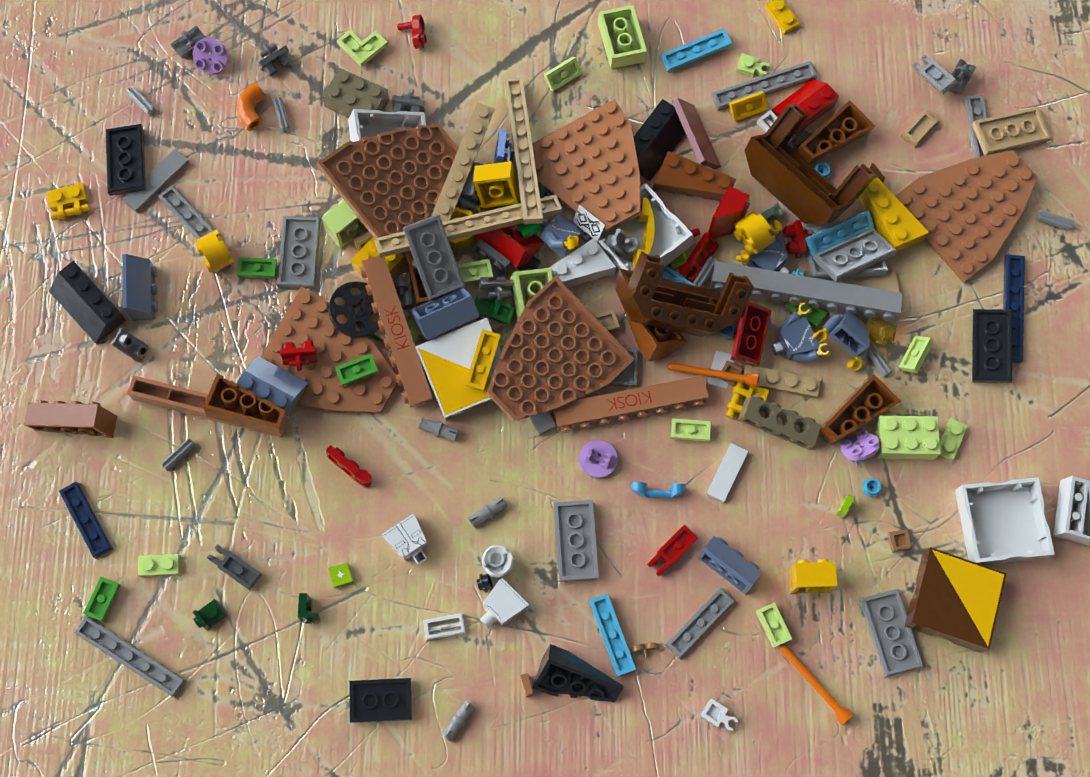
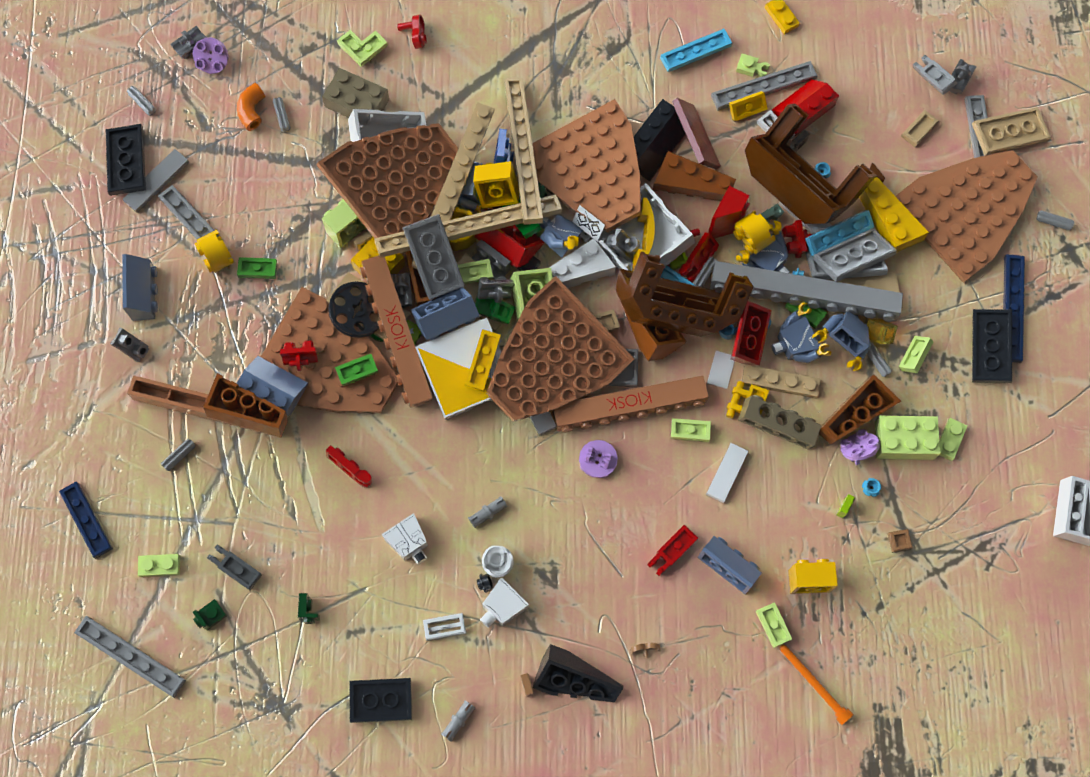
wedge [24,400,117,438] -> none
yellow plate [46,182,90,220] -> none
black slope [49,261,126,345] -> none
bright green plate [83,577,121,622] -> none
flat silver hips [258,43,292,76] -> none
light grey tile [277,216,321,289] -> none
lime tile [328,563,353,588] -> none
flat silver hips [391,89,426,113] -> none
light grey pin [419,417,459,441] -> none
yellowish green plate [543,56,582,91] -> none
light grey plate [553,500,599,582] -> none
medium azure plate [589,593,636,677] -> none
yellowish green brick [598,5,647,69] -> none
dark azure bar [631,482,686,499] -> none
light grey tile [665,588,735,659] -> none
orange piece [668,363,760,388] -> none
white plate [700,698,738,731] -> none
medium nougat tile [719,360,744,387] -> none
dark orange wedge [795,100,875,164] -> none
light grey tile [859,589,924,677] -> none
reddish brown tile [904,547,1007,653] -> none
white tile [955,477,1055,565] -> none

